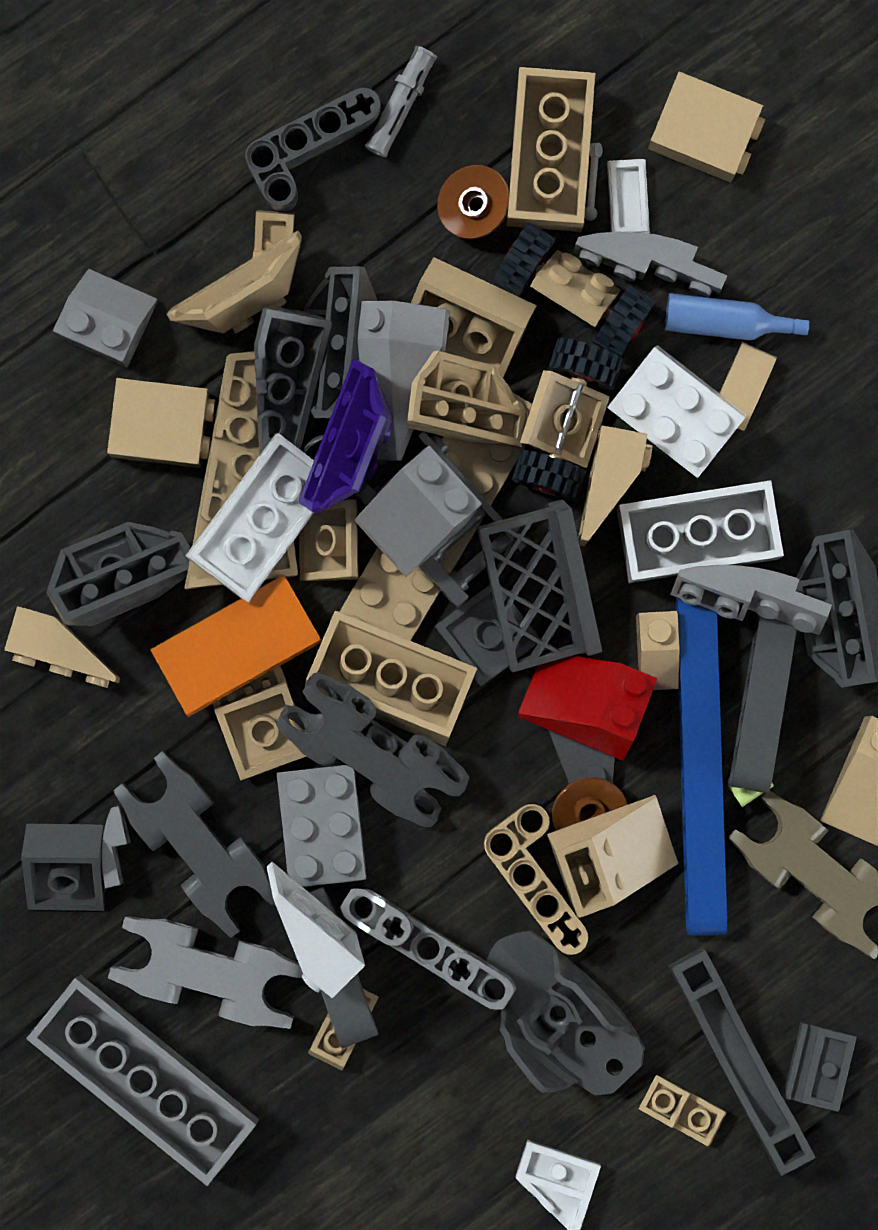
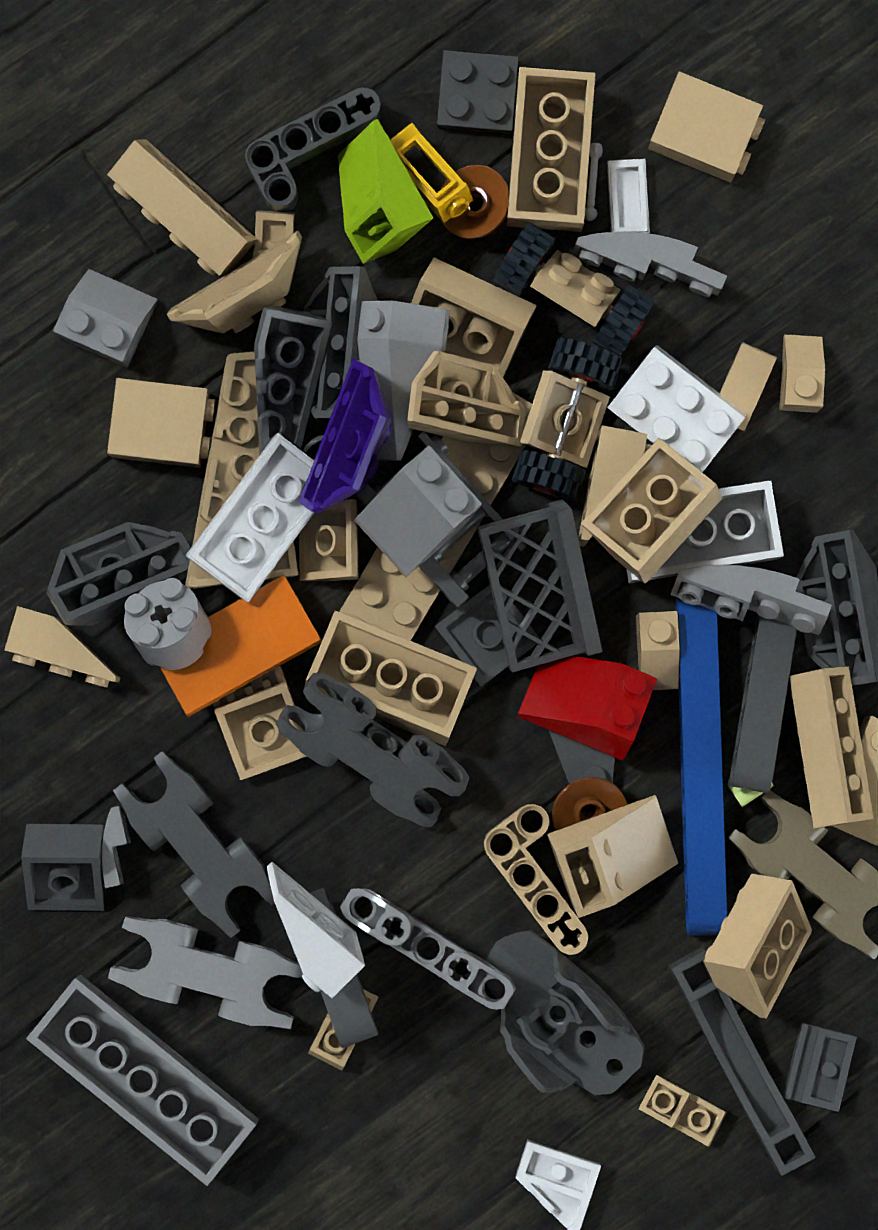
light grey brick [277,765,367,887] -> none
light grey pin [365,46,437,158] -> none
medium blue piece [665,293,809,340] -> none
none -> tan brick [107,139,258,276]
none -> light grey brick [124,578,212,670]
none -> lime slope [338,119,433,264]
none -> yellow window [390,123,473,223]
none -> dark grey plate [437,50,518,134]
none -> tan slope [581,438,722,584]
none -> tan slope [704,874,812,1019]
none -> tan slope [779,335,825,413]
none -> tan brick [789,666,874,828]

